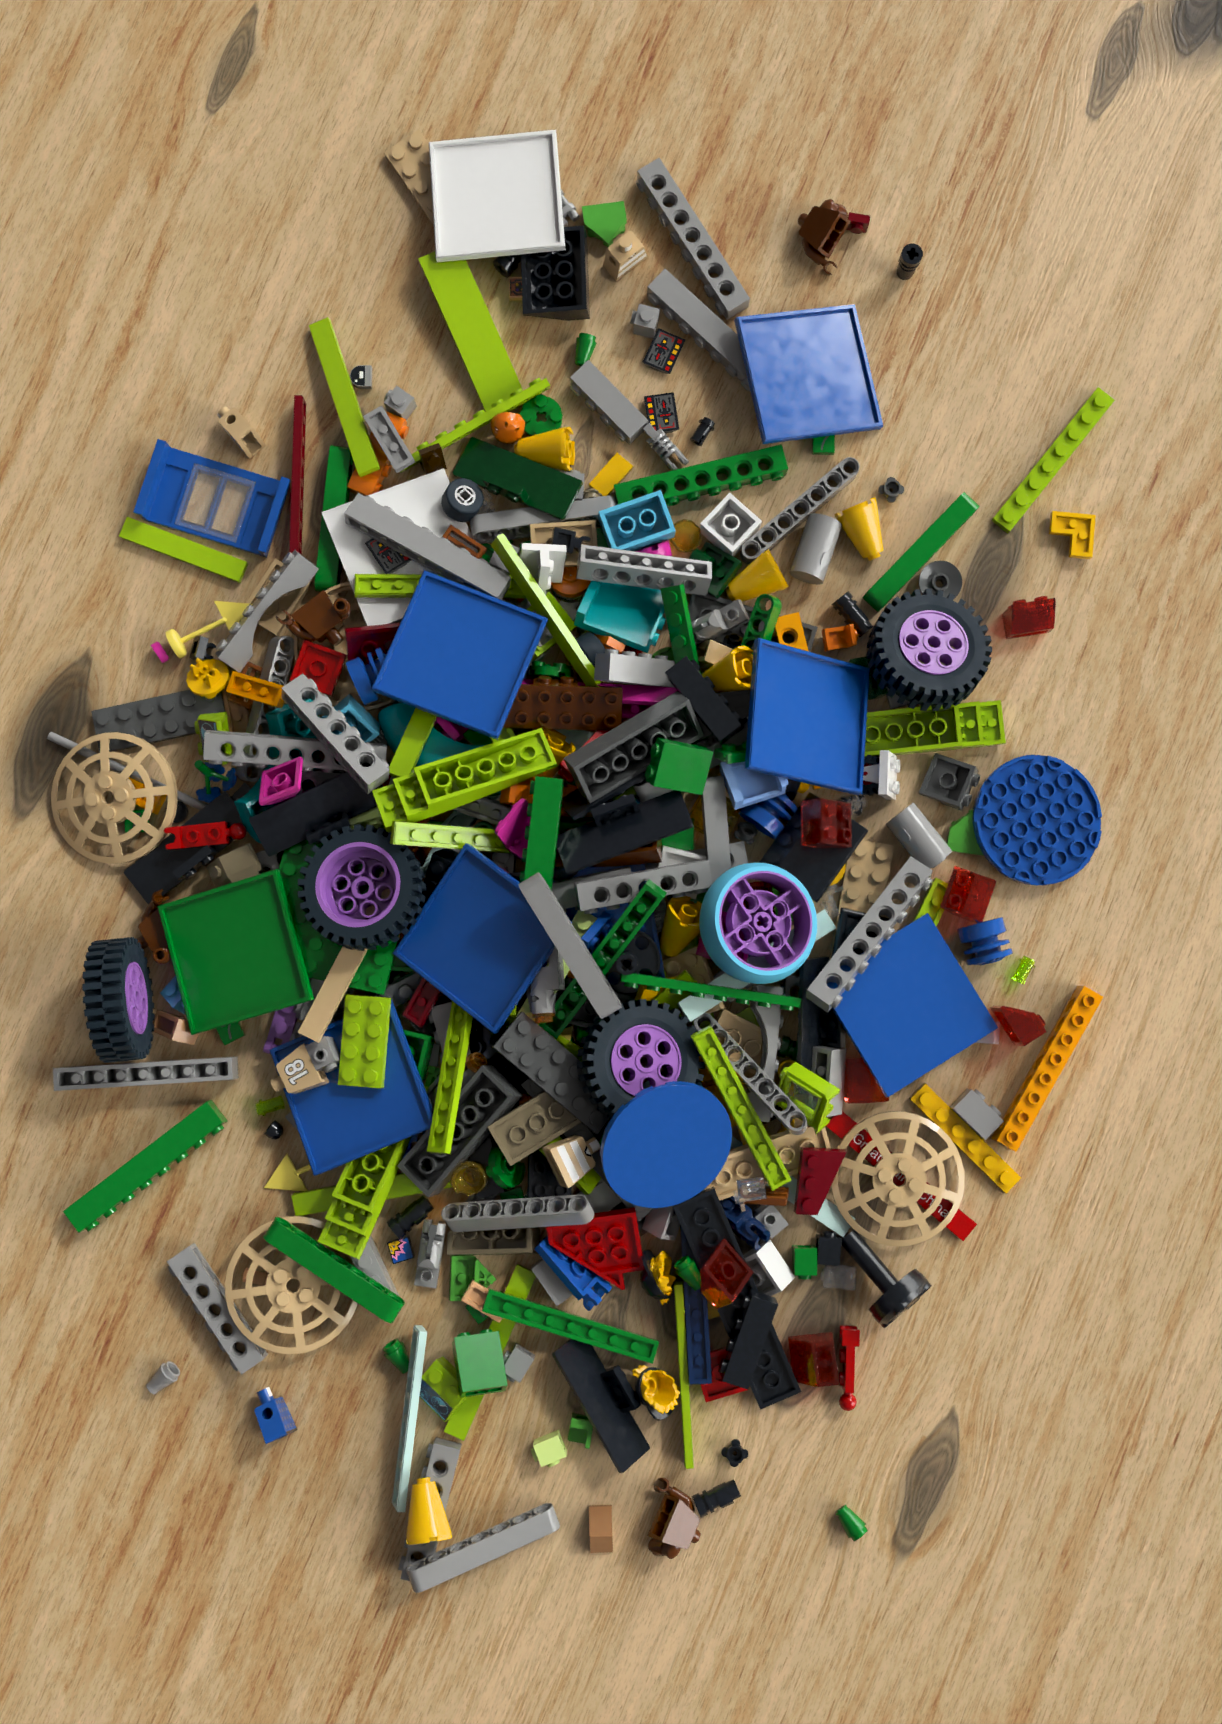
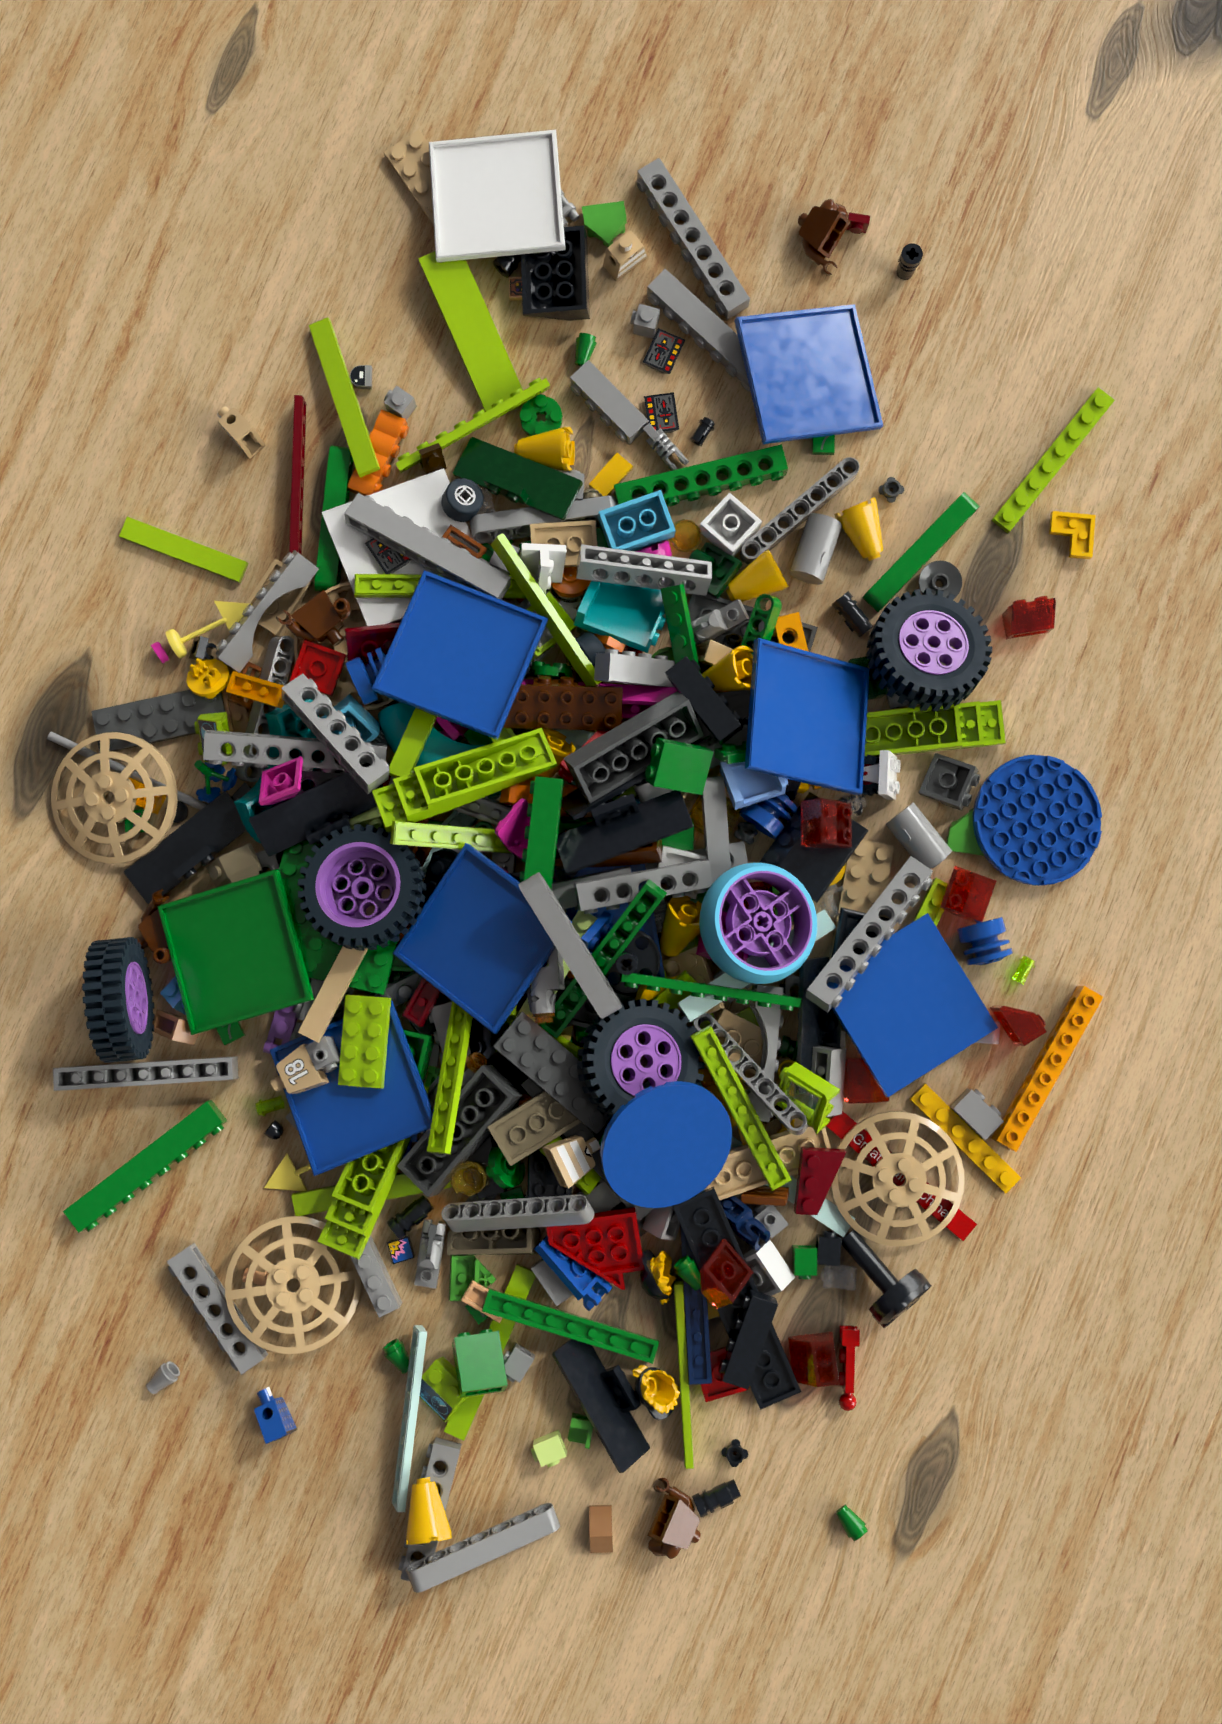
blue piece [133,439,290,558] -> none
red plate [164,821,247,850] -> none
green beam [263,1217,405,1323] -> none
light grey plate [363,405,415,473] -> none
orange helmet [491,412,526,444] -> none
black plate [551,527,591,554] -> none
clear bracket [733,1177,766,1212] -> none
orange bracket [821,624,858,651] -> none

